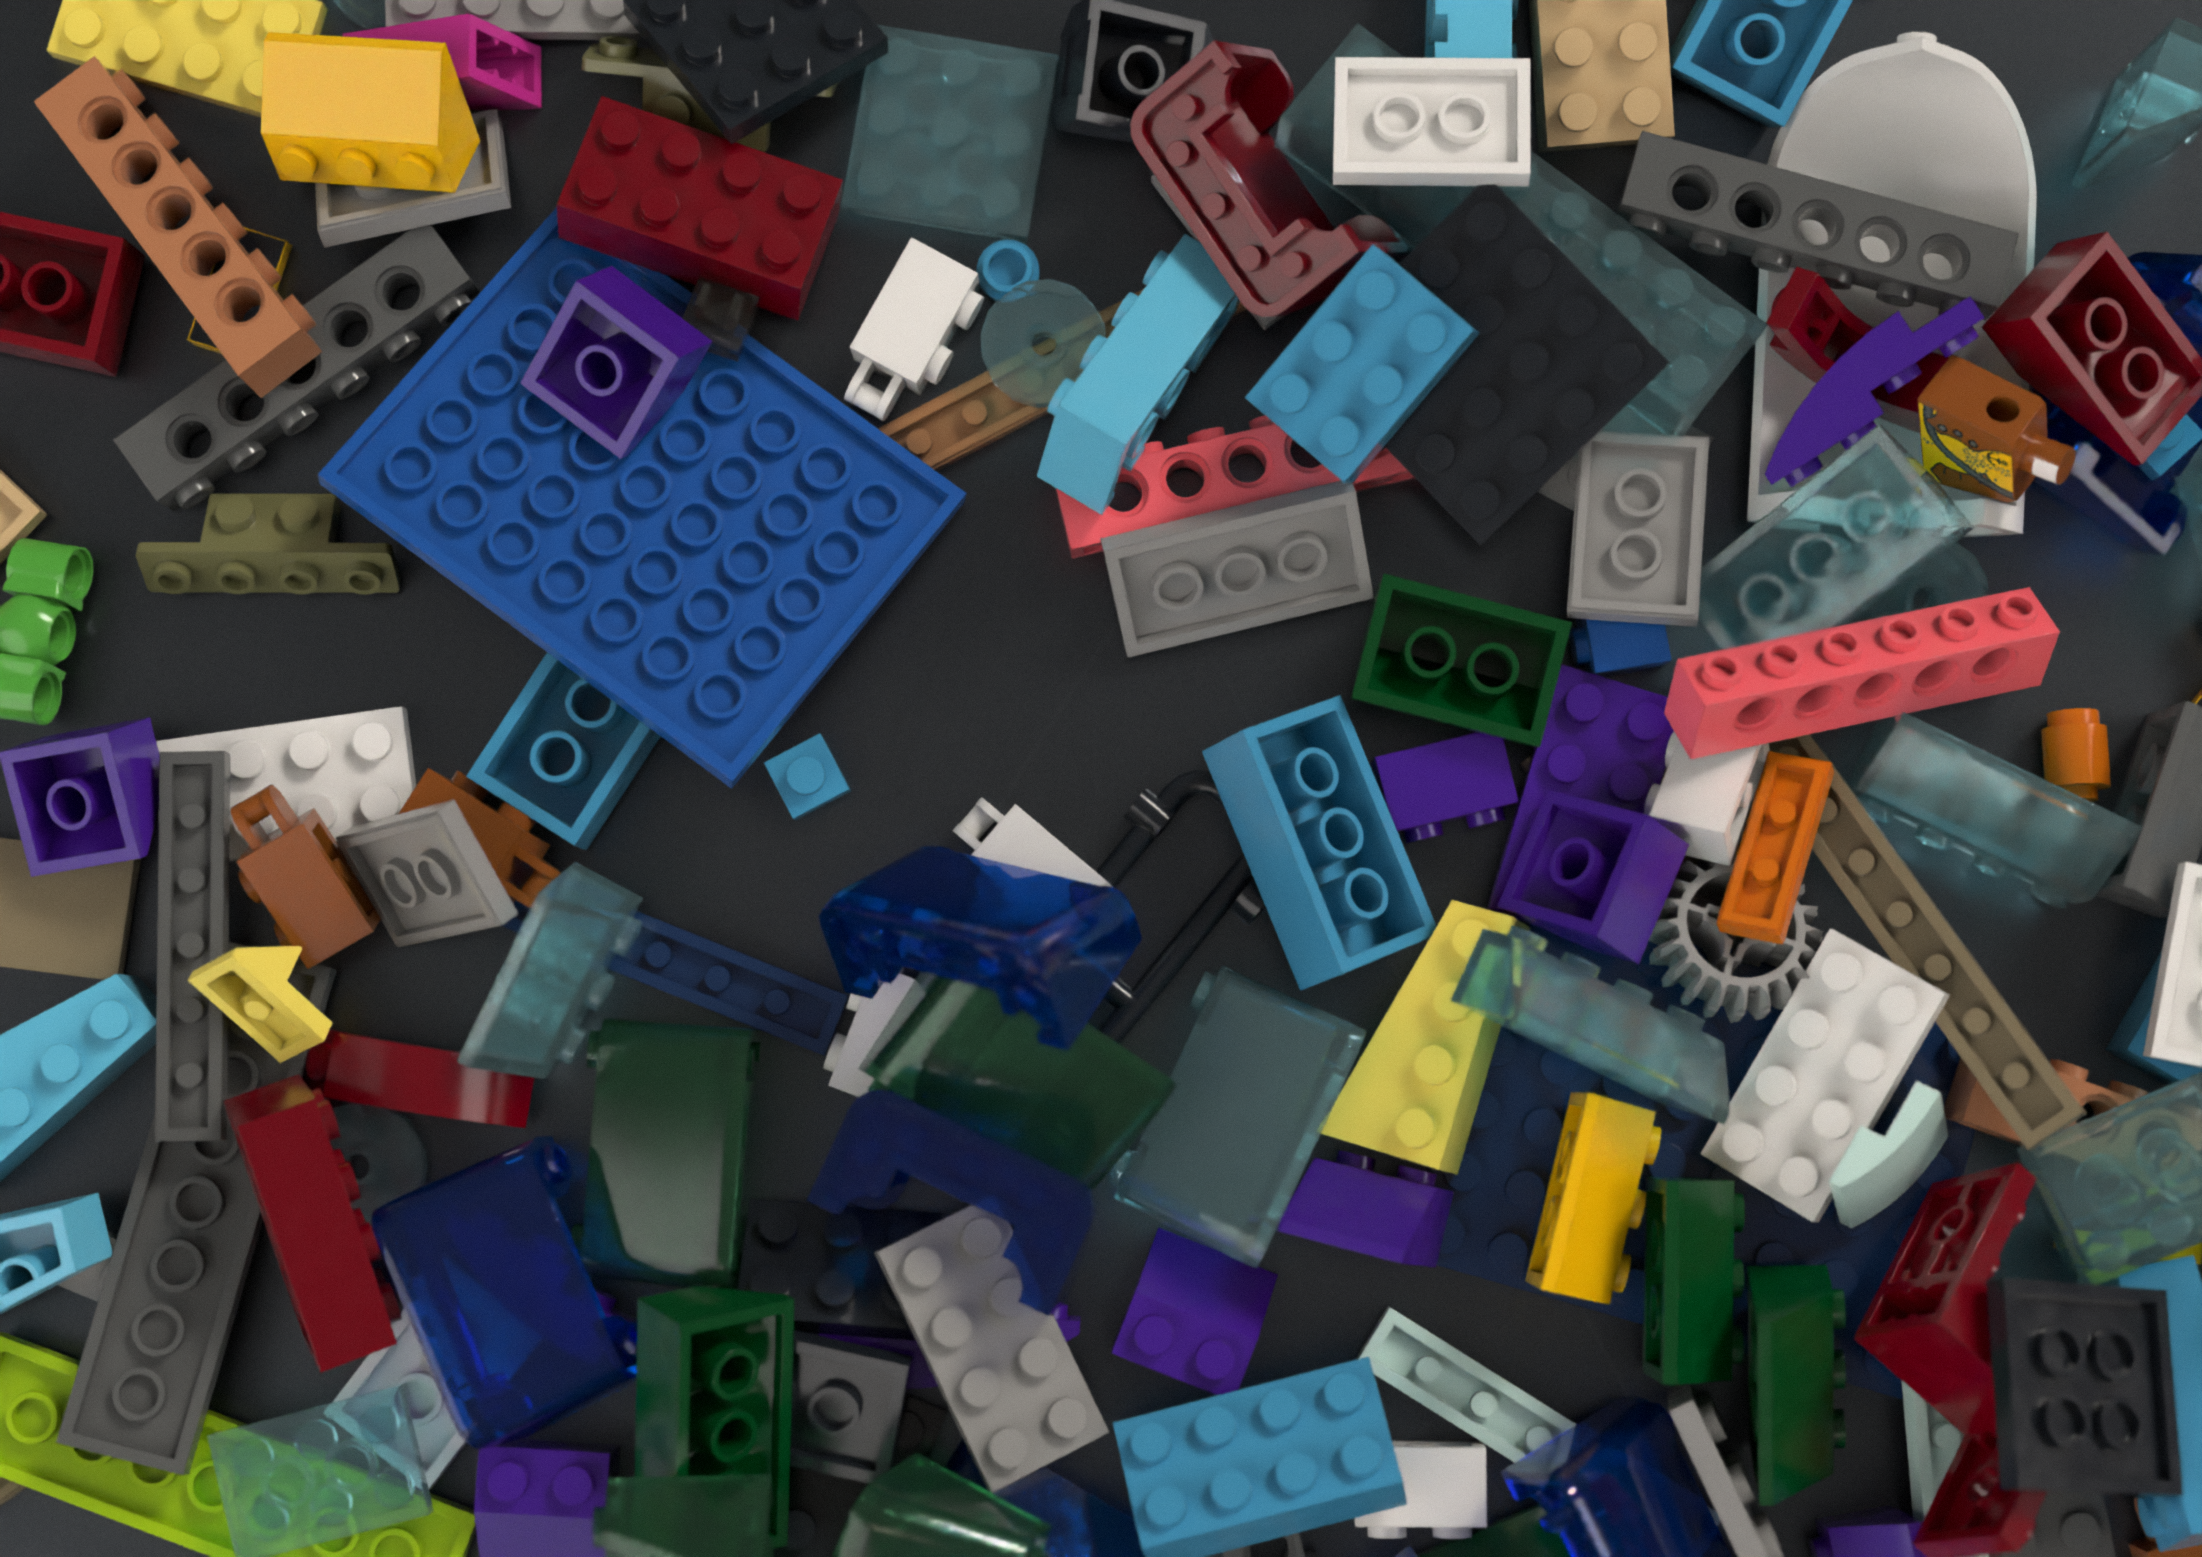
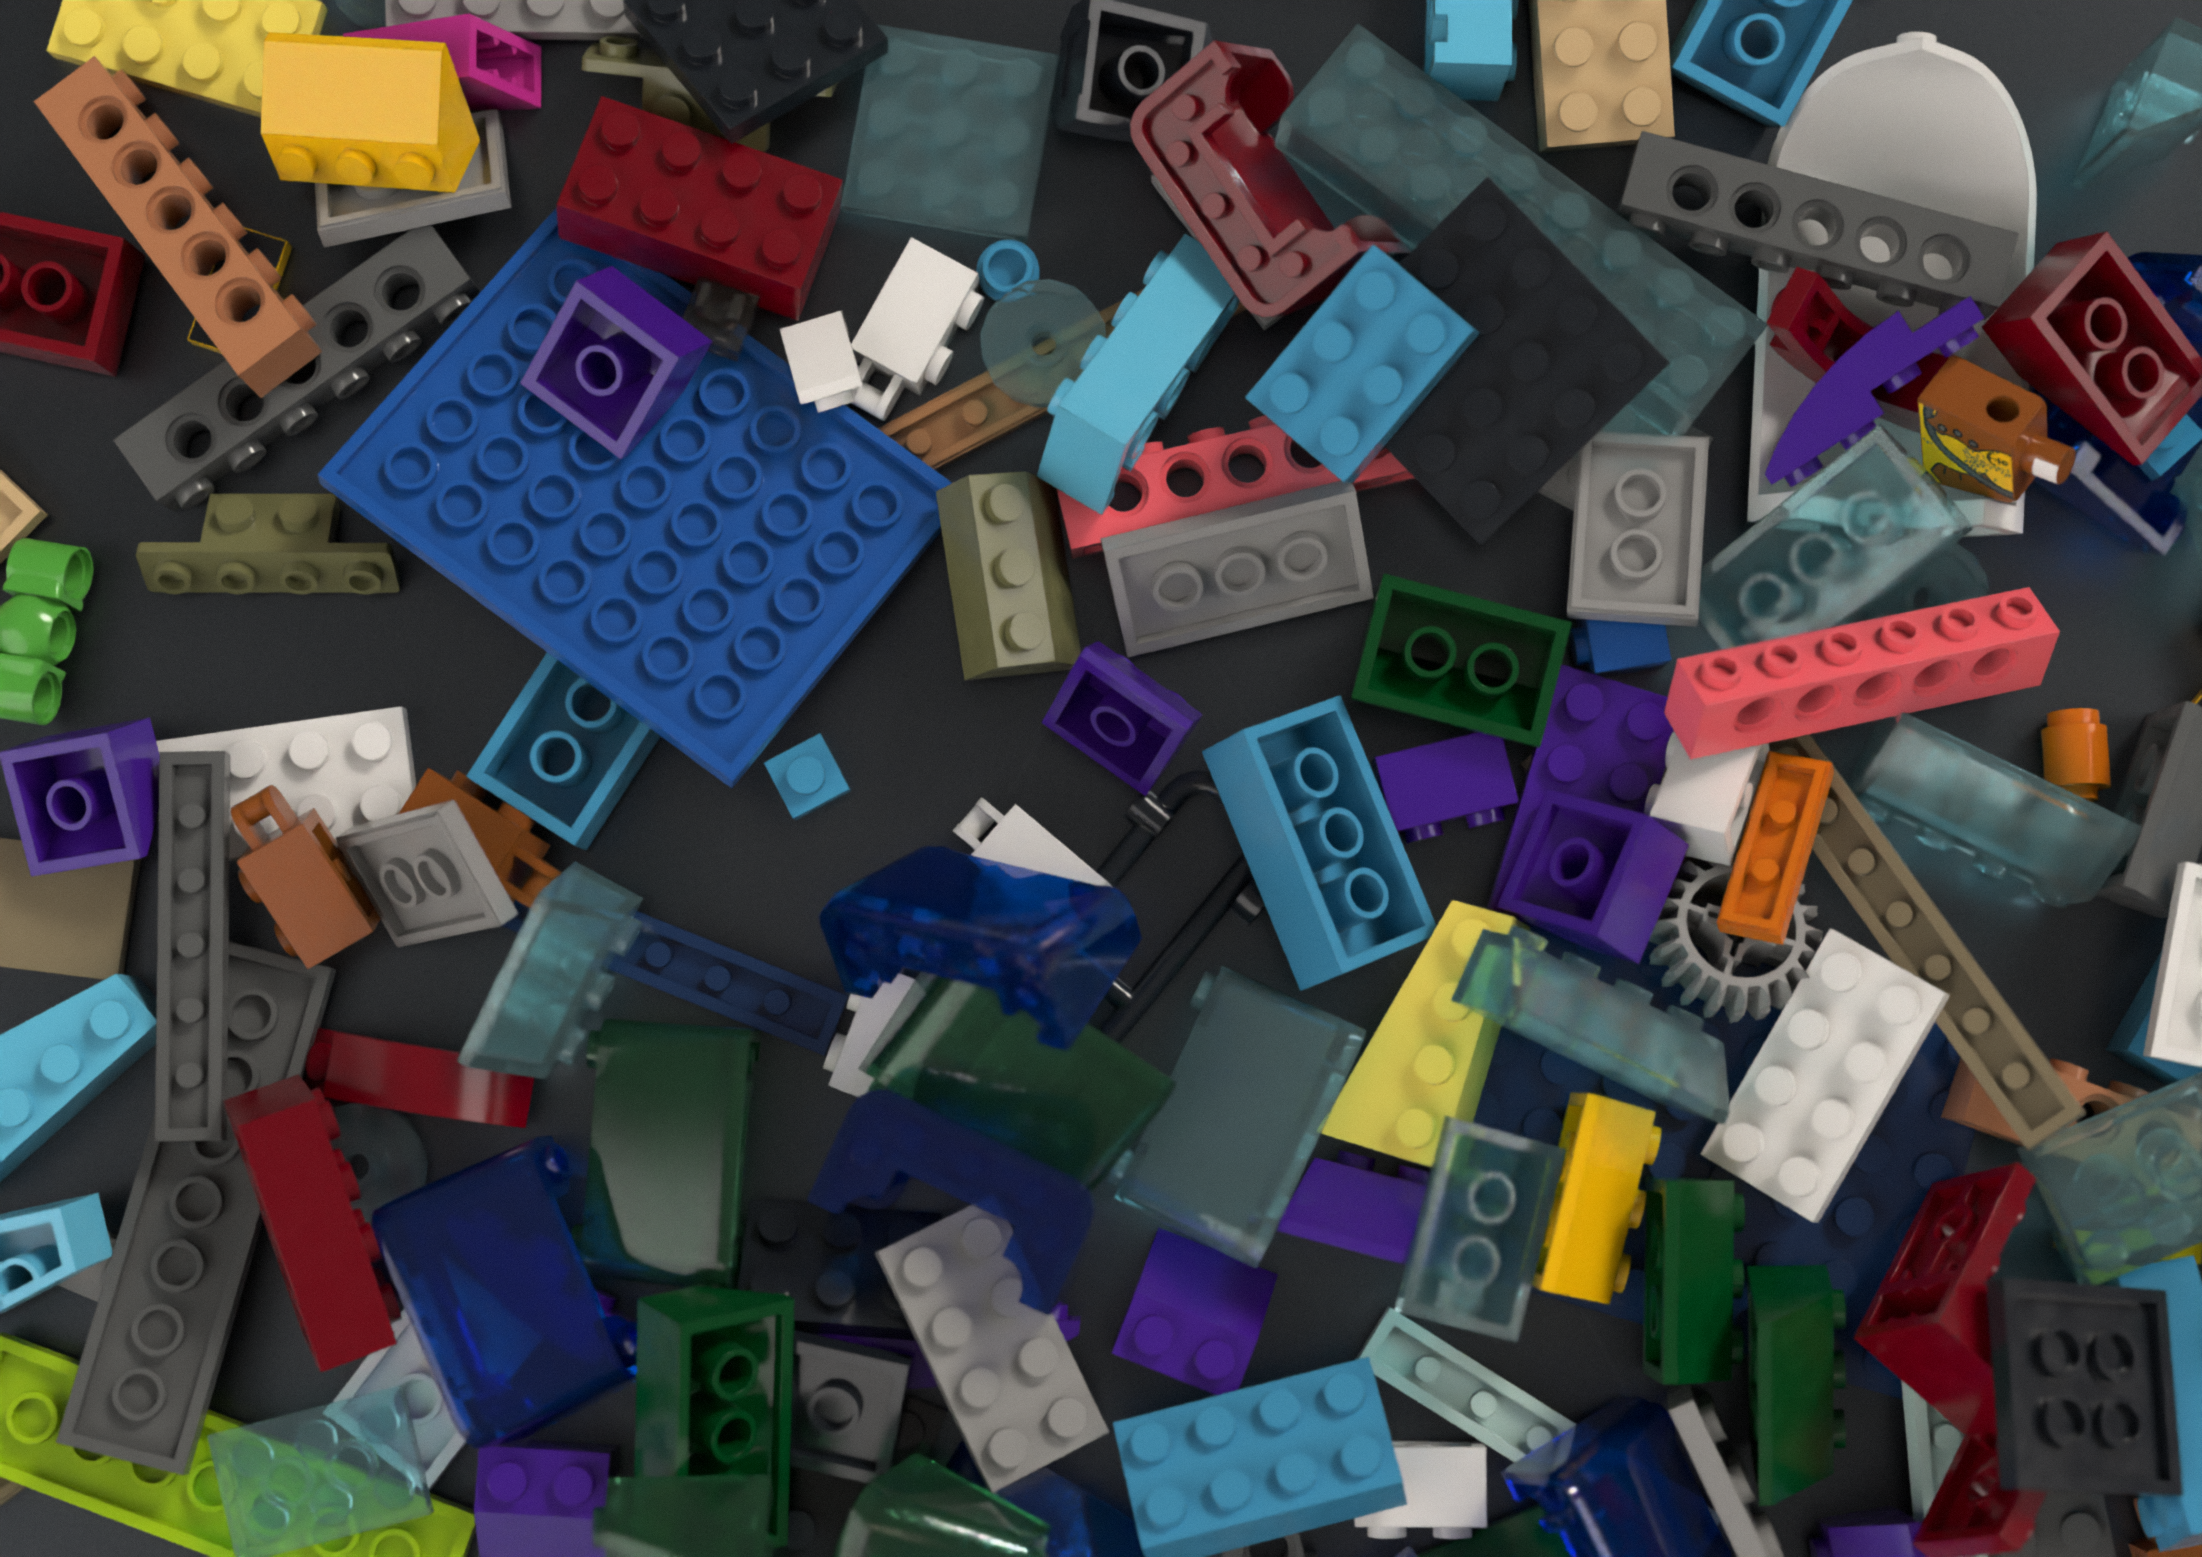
light yellow slope [188,946,333,1063] -> none
white plate [1333,57,1530,187] -> none
light aqua slope [1829,1081,1949,1228] -> none
none -> white slope [780,310,863,412]
none -> olive slope [936,471,1081,680]
none -> dark purple slope [1042,641,1203,796]
none -> clear light blue slope [1395,1116,1566,1343]

